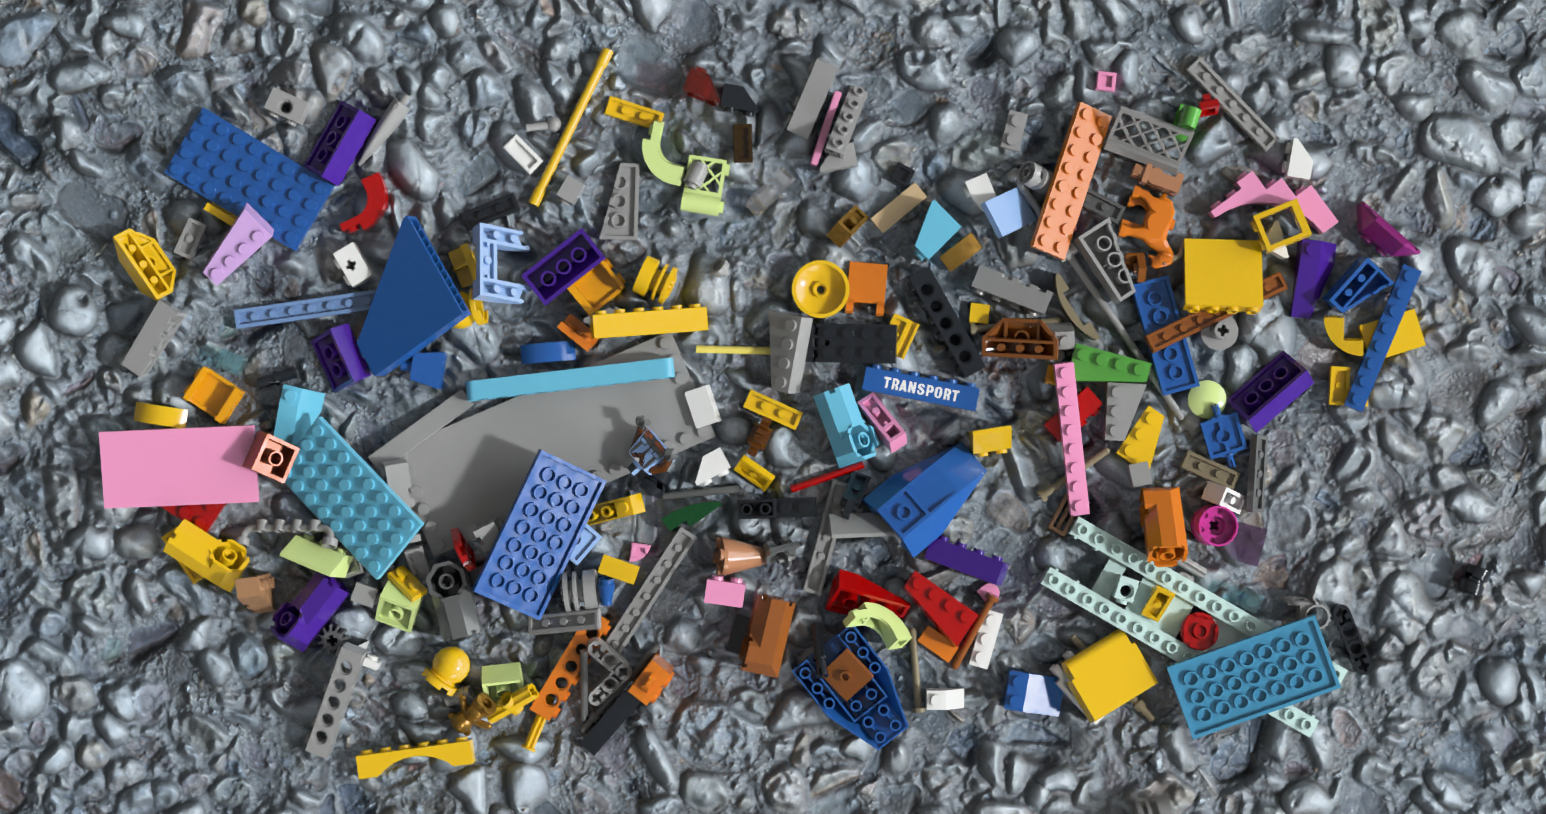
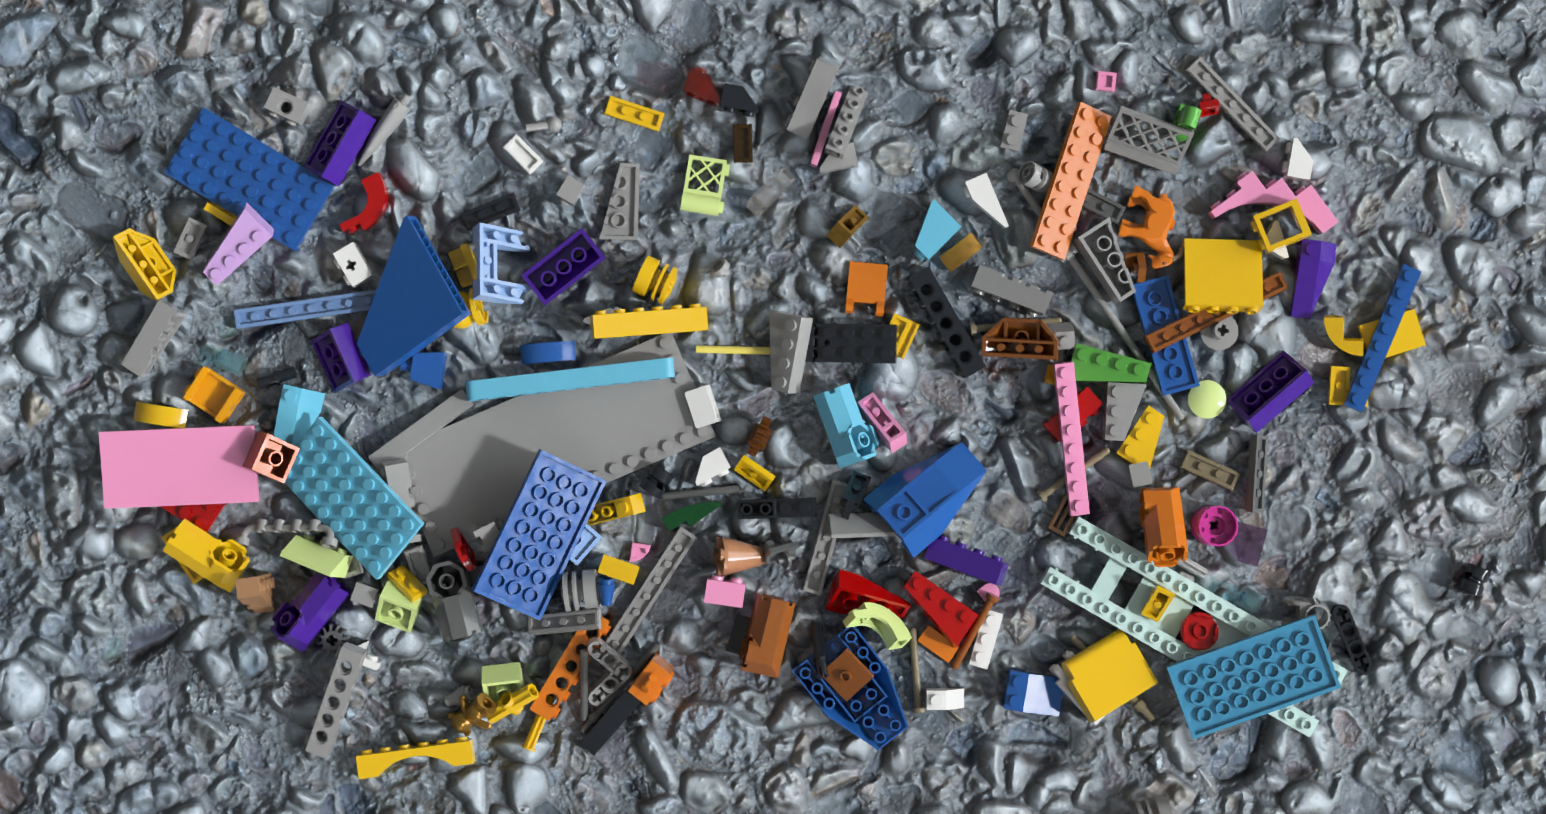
yellow tile [422,646,470,696] -> none
yellow piece [528,47,613,207] -> none
orange bracket [557,314,599,352] -> none
light orange panel [567,258,626,316] -> none
torso [627,415,678,476] -> none
yellowish green arch [642,120,686,186] -> none
light grey brick [683,160,708,190] -> none
yellow plate [743,390,803,430] -> none
red bar [790,461,865,493] -> none
yellow dish [792,260,850,318] -> none
blue brick [861,364,980,411] -> none
tan tile [871,182,927,234] -> none
black tile [890,162,915,188] -> none
yellow slope [968,425,1012,457] -> none
yellow tile [969,303,990,324] -> none
light blue tile [980,187,1037,239] -> none
dark tan slope [1054,273,1100,340] -> none
light aqua brick [1112,574,1139,605] -> none
nougat hips [1129,163,1185,197] -> none
blue plate [1199,403,1248,468] -> none
white slope [1202,481,1247,515] -> none
blue wedge [1322,256,1394,313] -> none
magenta wedge [1356,201,1421,258] -> none

